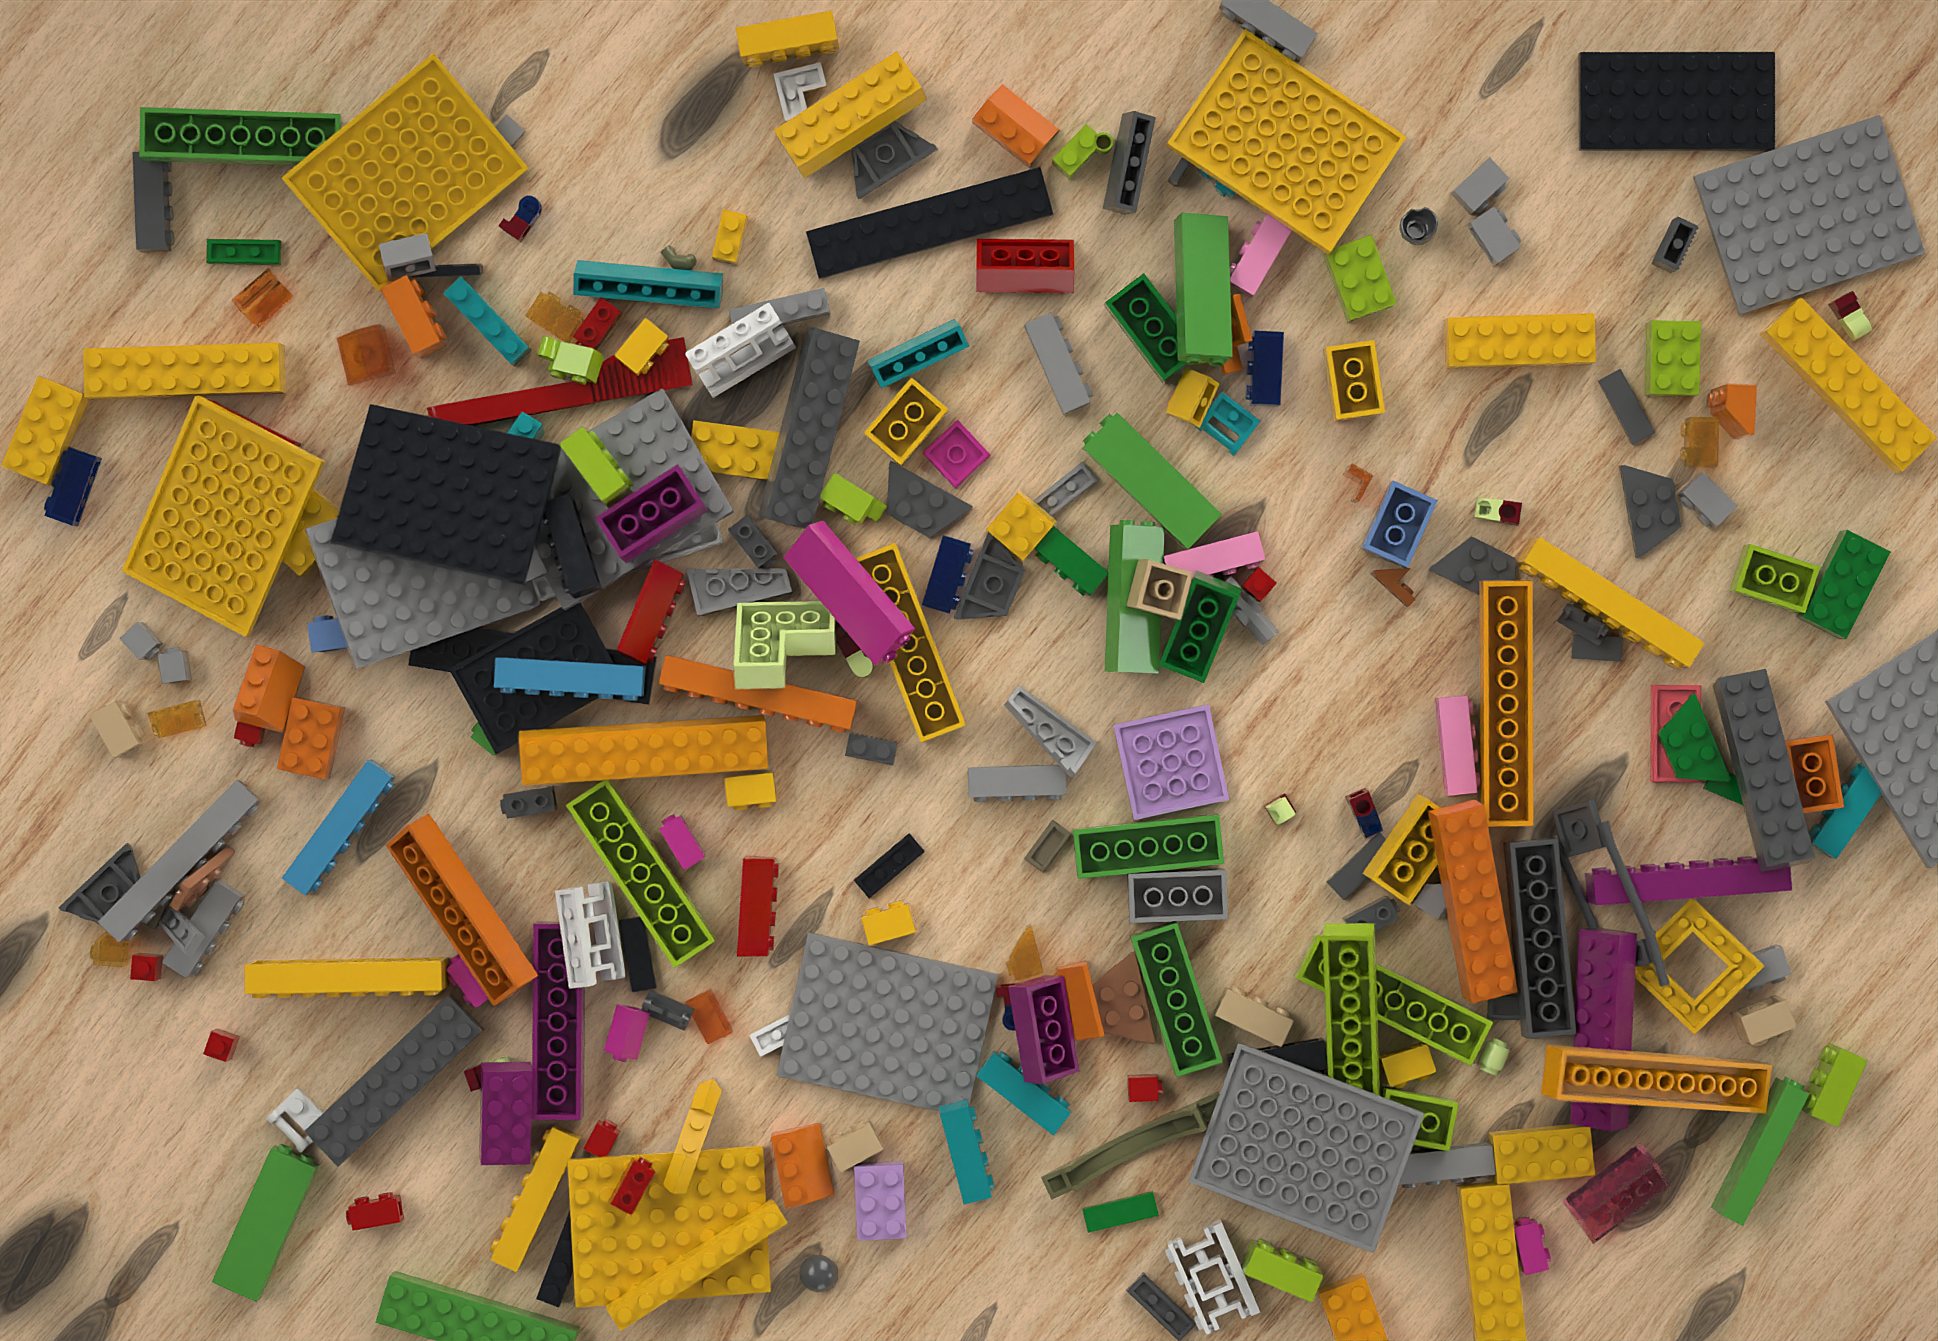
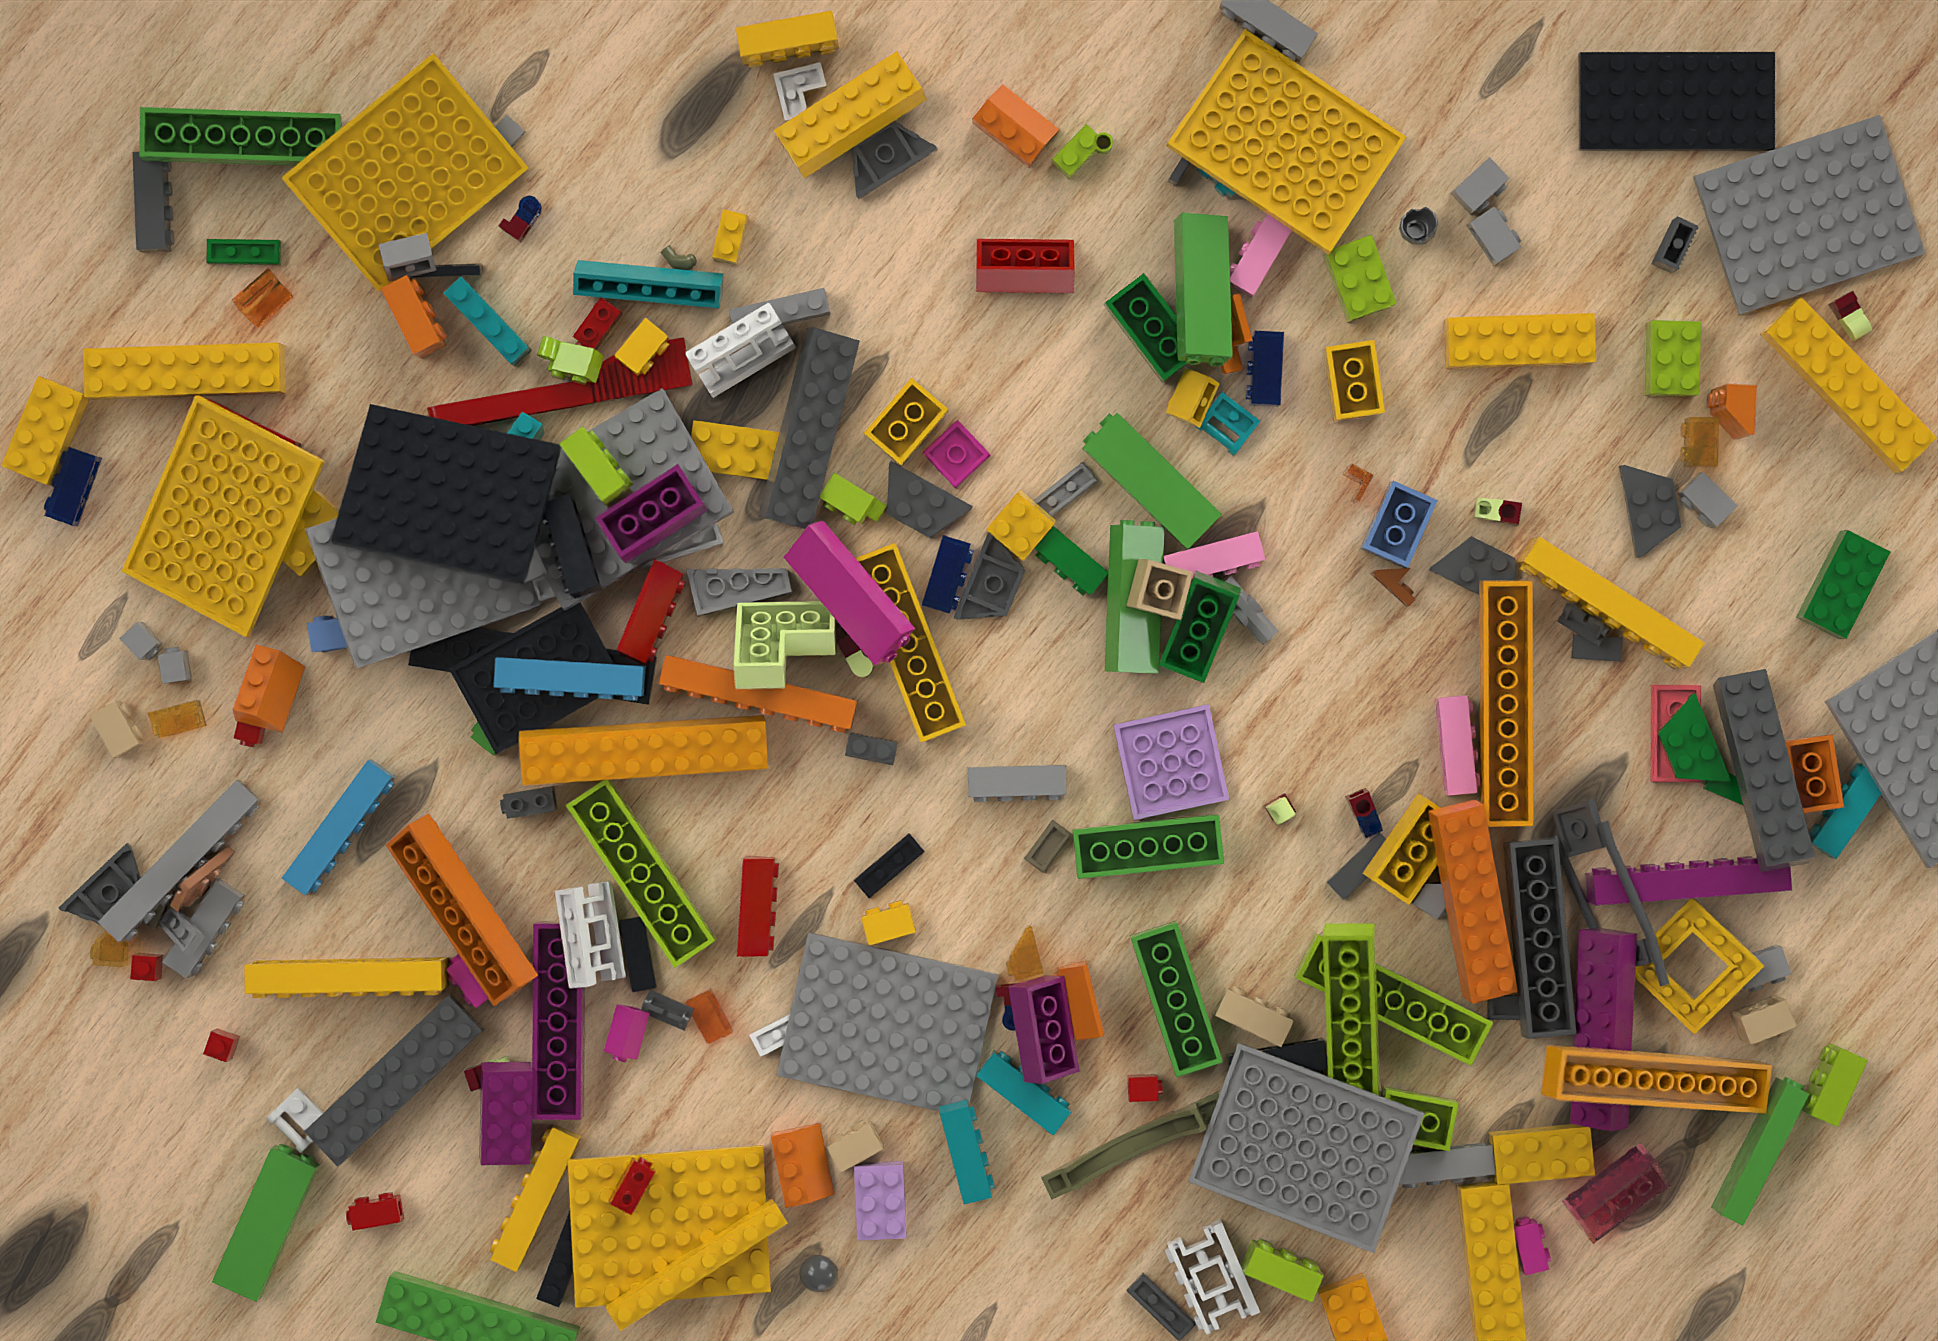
orange brick [277,697,345,779] -> none
clear orange slope [337,324,396,385] -> none
clear yellow brick [525,291,584,343] -> none
red brick [583,1119,621,1157] -> none
dark pink brick [659,814,706,870] -> none
yellow brick [663,1079,722,1194] -> none
yellow brick [724,772,777,811] -> none
dark grey brick [728,515,778,569] -> none
black plate [806,167,1053,279] -> none
teal brick [867,319,969,388] -> none
light grey wing [1004,685,1097,779] -> none
light grey brick [1024,312,1093,415] -> none
green tile [1082,1191,1159,1233] -> none
nougat wing [1092,951,1156,1044] -> none
dark grey brick [1103,111,1156,215] -> none
light grey brick [1127,869,1228,923] -> none
red brick [1241,567,1277,602] -> none
dark grey brick [1343,895,1400,931] -> none
yellow brick [1379,1042,1436,1089] -> none
yellowish green brick [1479,1038,1510,1076] -> none
dark grey tile [1598,369,1655,445] -> none
lime brick [1729,544,1820,614] -> none

